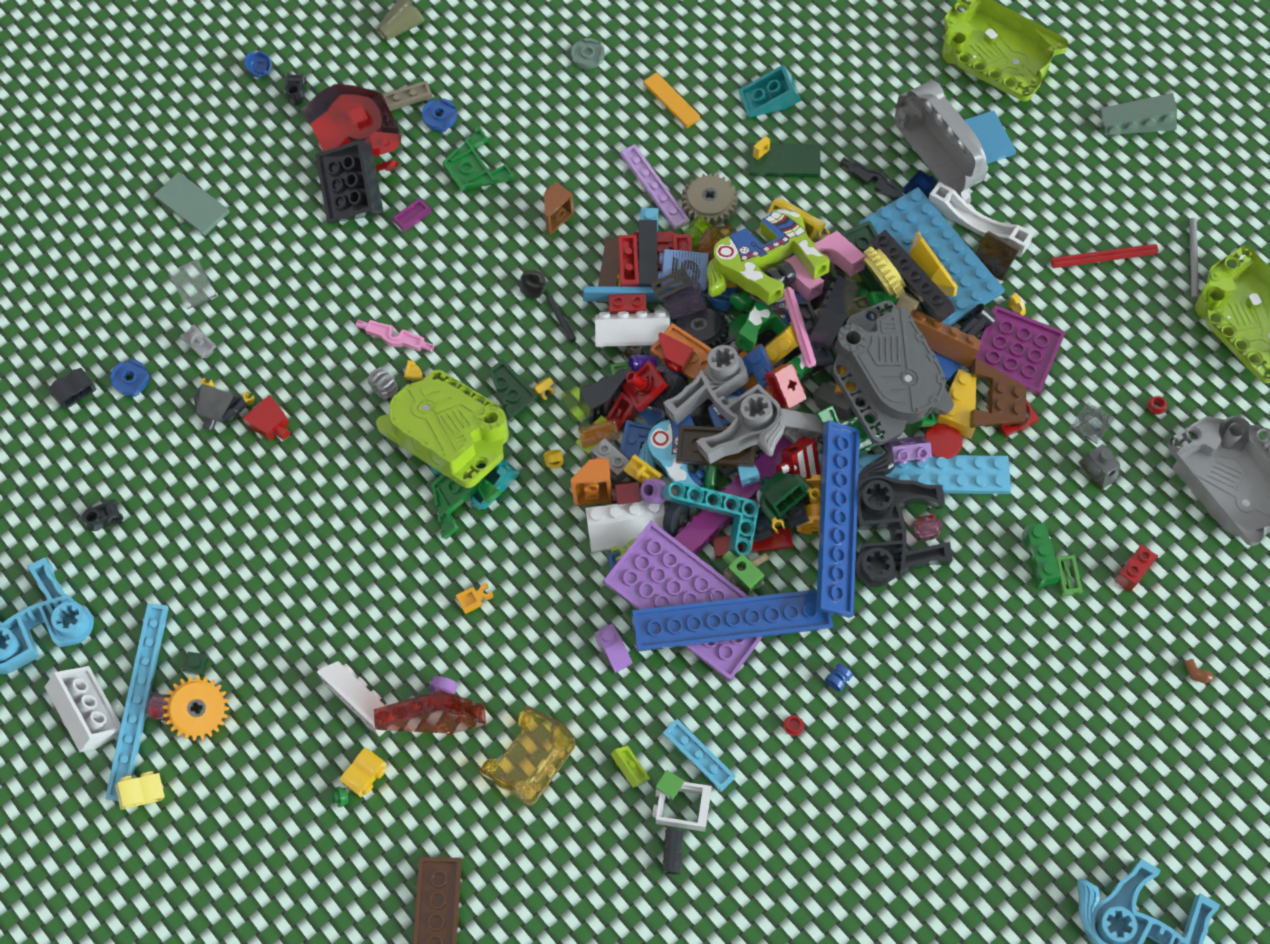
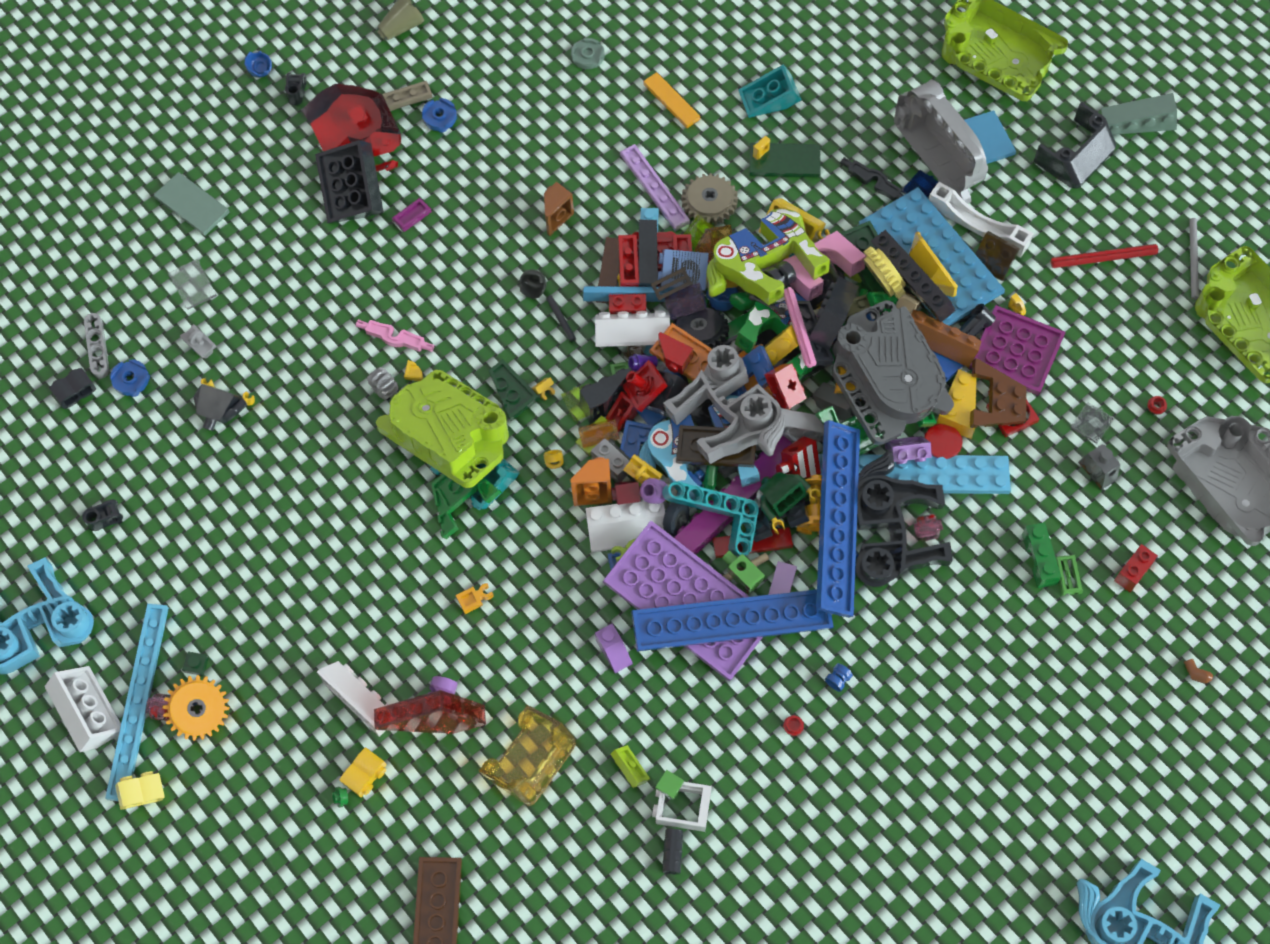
red torso [243,395,290,441] -> none
green wing [442,127,514,191] -> none
medium azure plate [663,719,736,792] -> none
none -> light grey beam [84,313,109,379]
none -> lavender tile [768,561,797,595]
none -> black windscreen [1033,102,1116,189]

